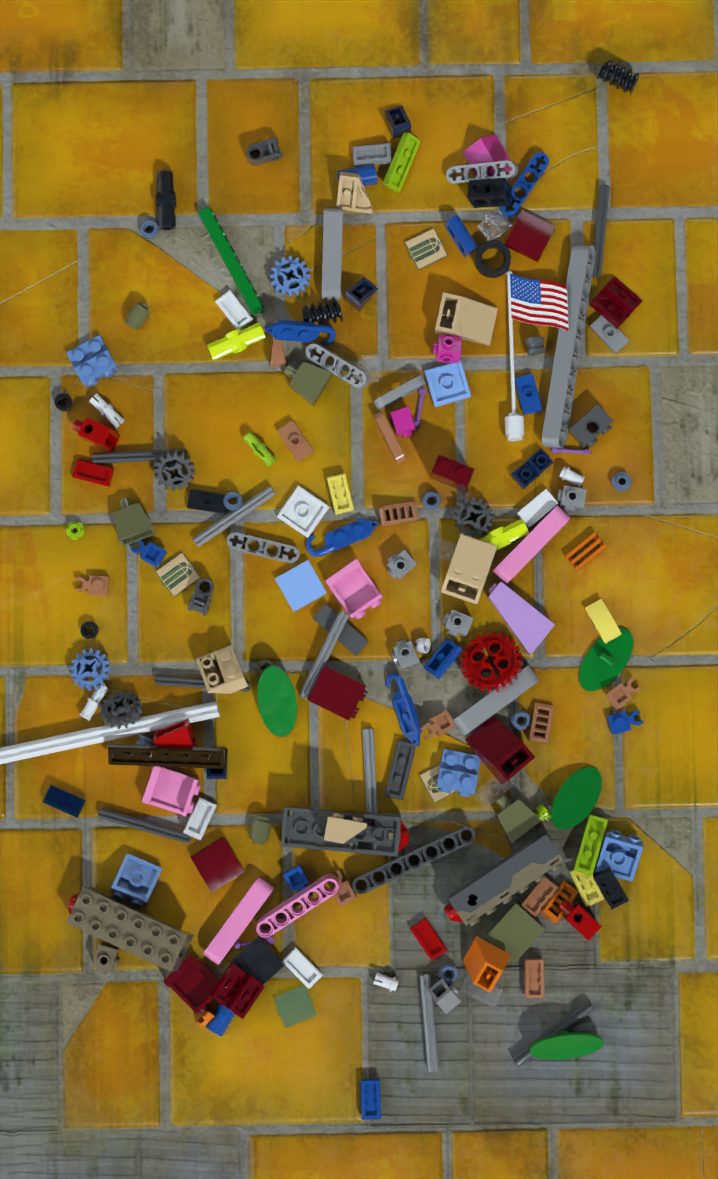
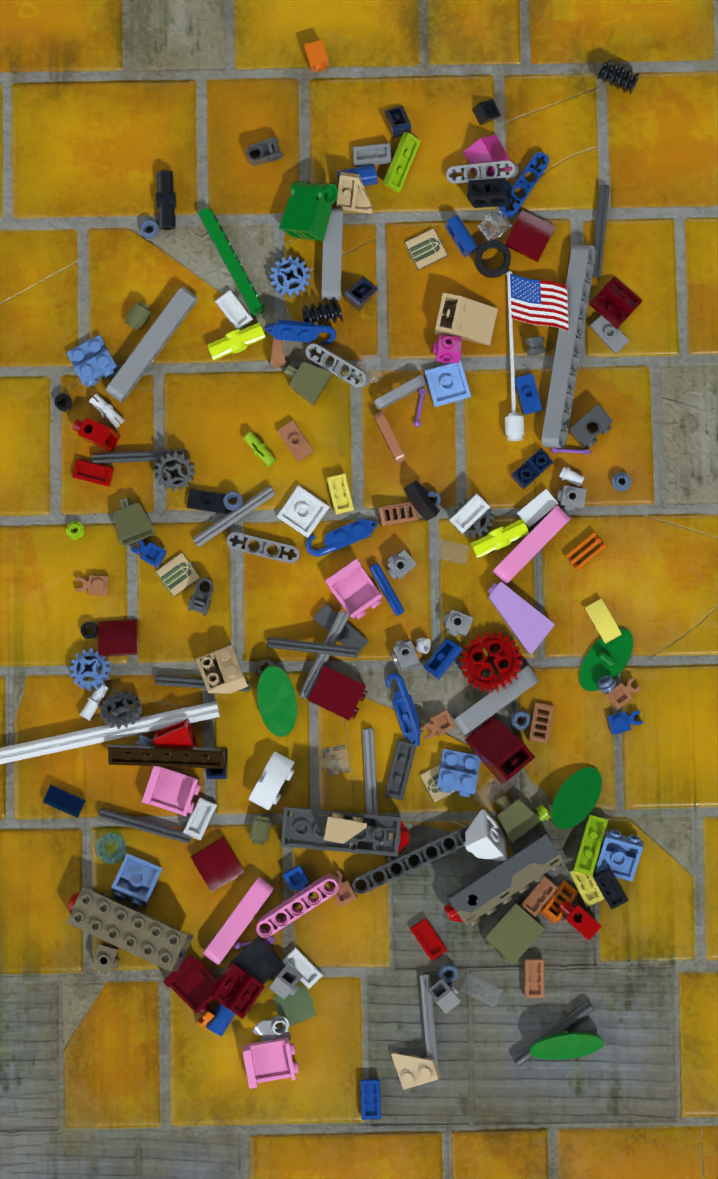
light blue tile [275,560,327,612] -> none
white pin [373,972,399,992] -> none
dark pink brick [390,407,415,438] -> none
dark red brick [430,455,474,492] -> none
tan slope [441,533,497,604] -> none
orange slope [463,936,511,993] -> none
none -> clear light blue gear [95,833,127,864]
none -> dark red slope [98,619,138,657]
none -> light grey beam [106,286,198,403]
none -> bright pink panel [243,1037,299,1089]
none -> white brick [248,751,295,810]
none -> light grey plate [253,1015,291,1042]
none -> dark grey axle [267,637,359,658]
none -> light grey brick [269,965,302,1000]
none -> green piece [279,181,338,241]
none -> orange brick [304,39,329,72]
none -> clear brick [320,745,350,776]
none -> blue axle [370,563,404,616]
none -> tan wing [391,1052,441,1090]
none -> black slope [404,480,440,521]
none -> white tile [449,493,490,534]
none -> white slope [465,809,507,861]
none -> black slope [473,99,501,125]
none -> sand blue plate [598,675,617,693]

